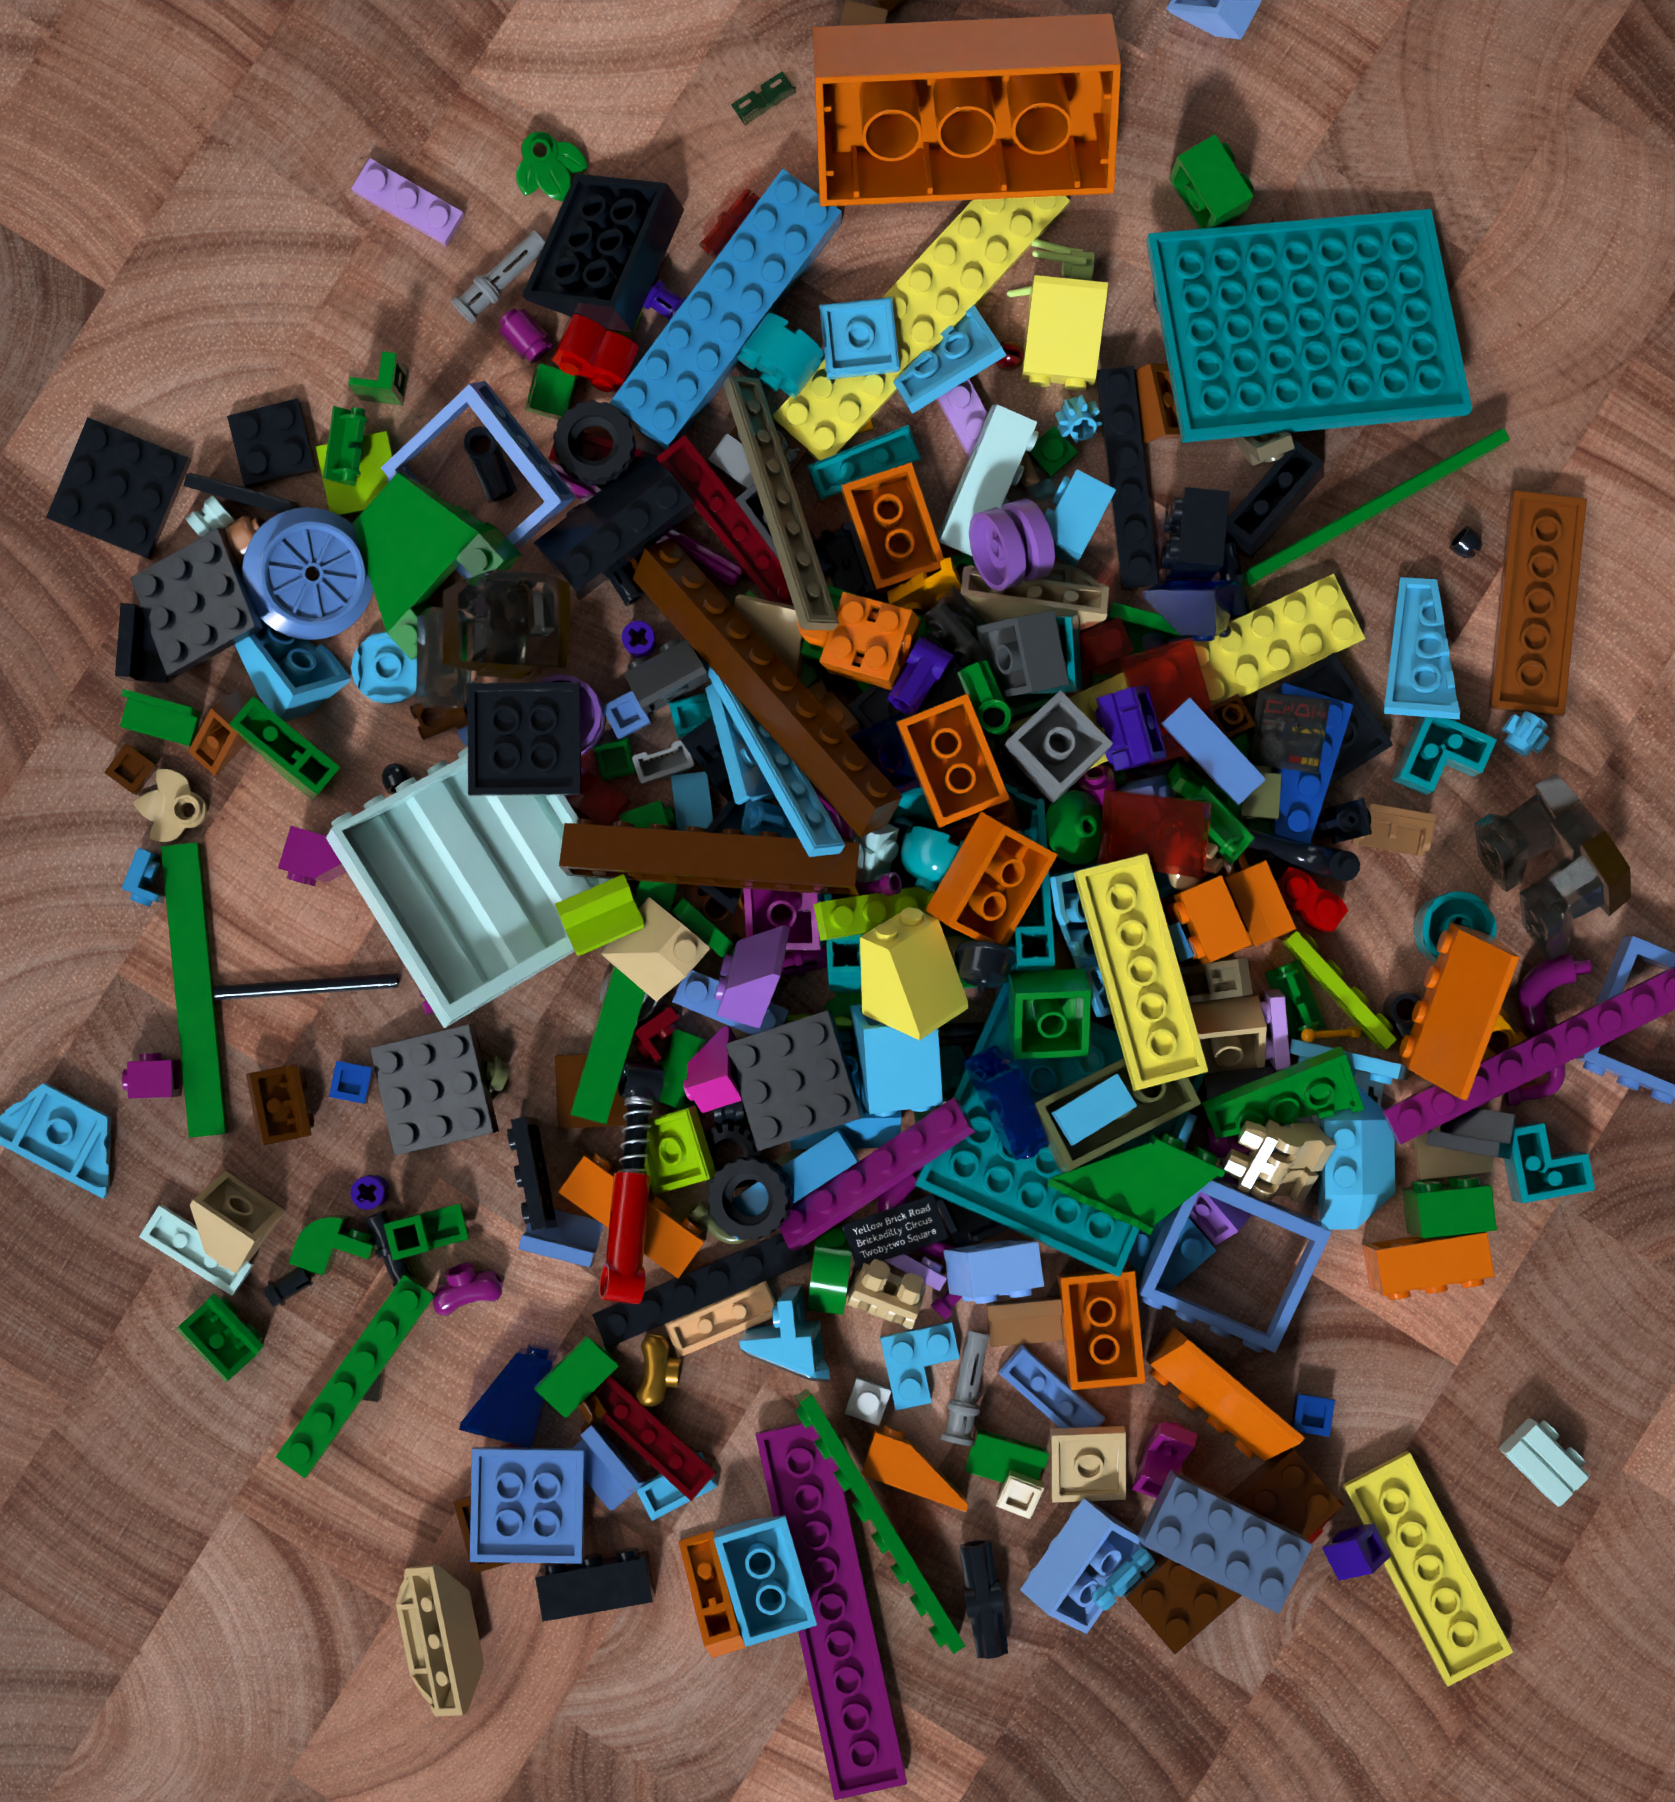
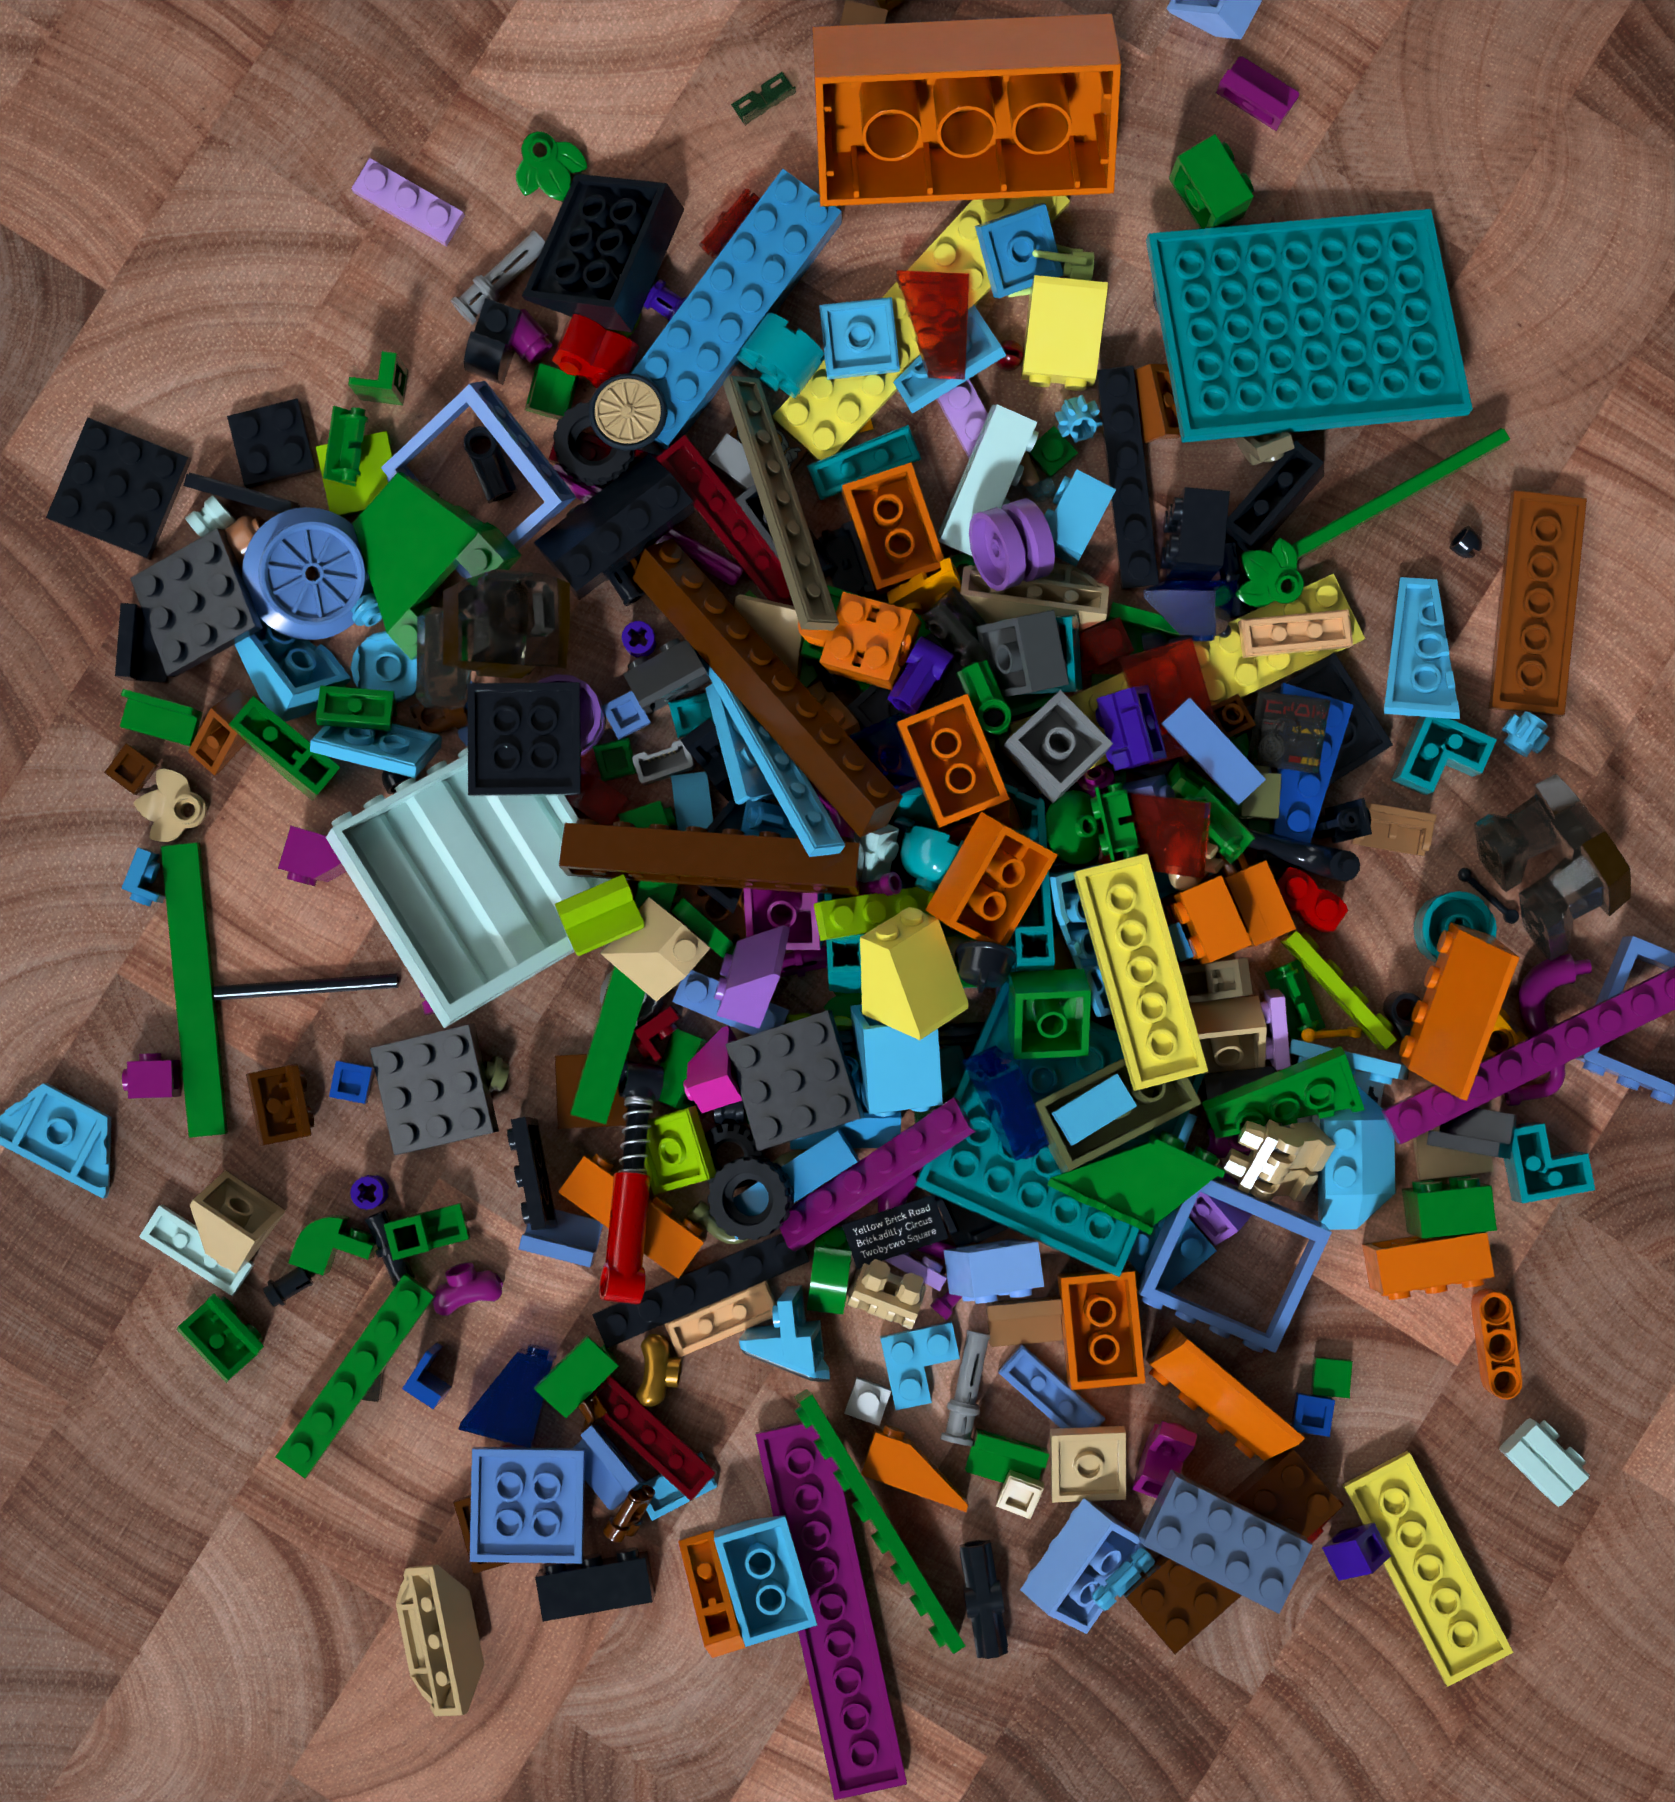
none -> medium azure tile [310,723,442,778]
none -> green panel [316,685,398,731]
none -> medium azure plate [351,593,382,627]
none -> blue panel [402,1343,452,1409]
none -> black brick [464,298,522,385]
none -> tan wheel [589,374,667,450]
none -> reddish brown piece [603,1485,655,1542]
none -> clear red wing [896,270,969,380]
none -> dark azure plate [975,203,1064,298]
none -> green hinge [1090,783,1140,862]
none -> magenta panel [1216,56,1299,131]
none -> green plate [1235,538,1304,607]
none -> light nougat tile [1238,609,1353,658]
none -> green tile [1311,1356,1353,1398]
none -> black hinge [1458,868,1519,924]
none -> orange beam [1471,1288,1522,1400]

